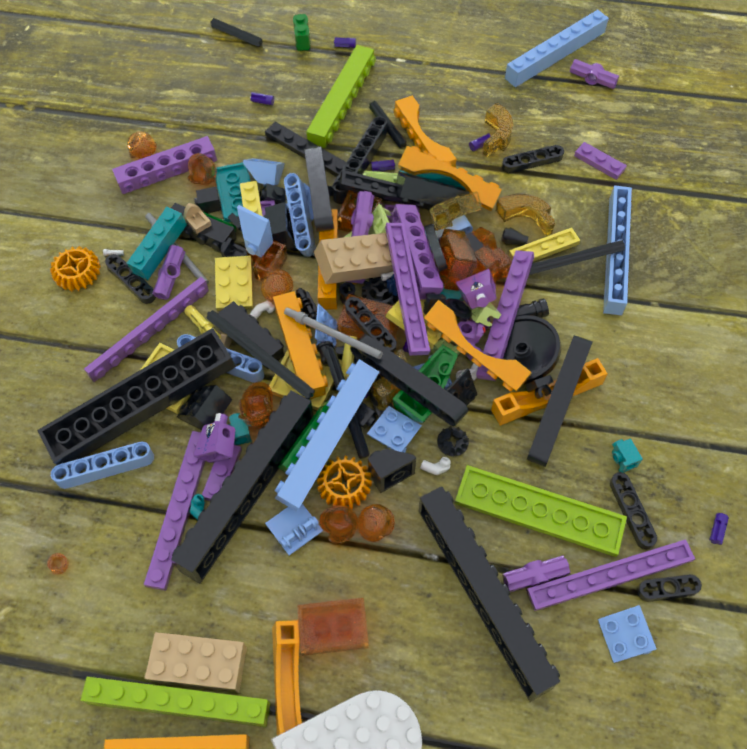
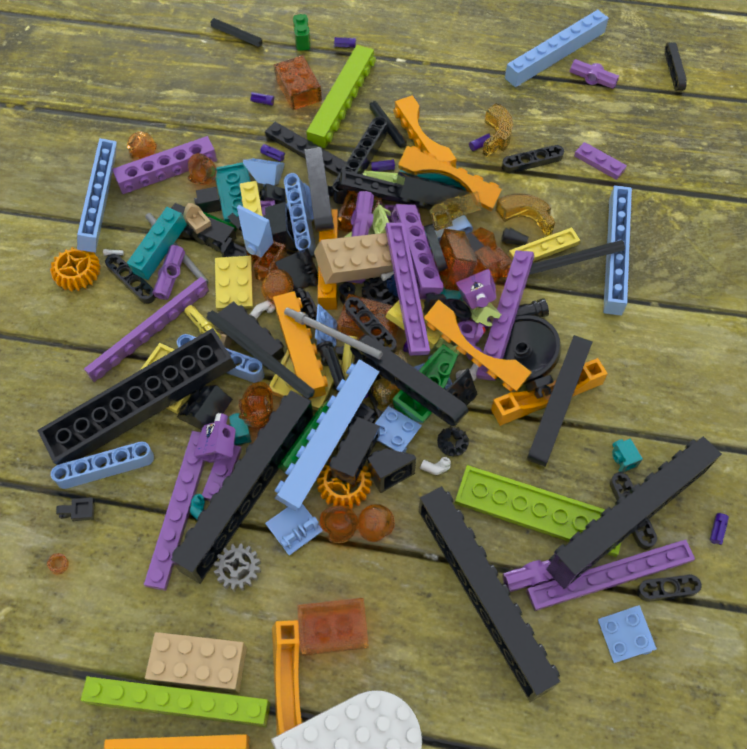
none -> black plate [56,497,95,521]
none -> light blue brick [77,138,117,253]
none -> light grey gear [214,543,261,592]
none -> dark purple piece [260,144,285,162]
none -> clear orange brick [274,55,322,110]
none -> black hinge [275,248,318,293]
none -> black brick [329,417,380,485]
none -> black brick [546,436,722,589]
none -> black beam [664,42,687,91]

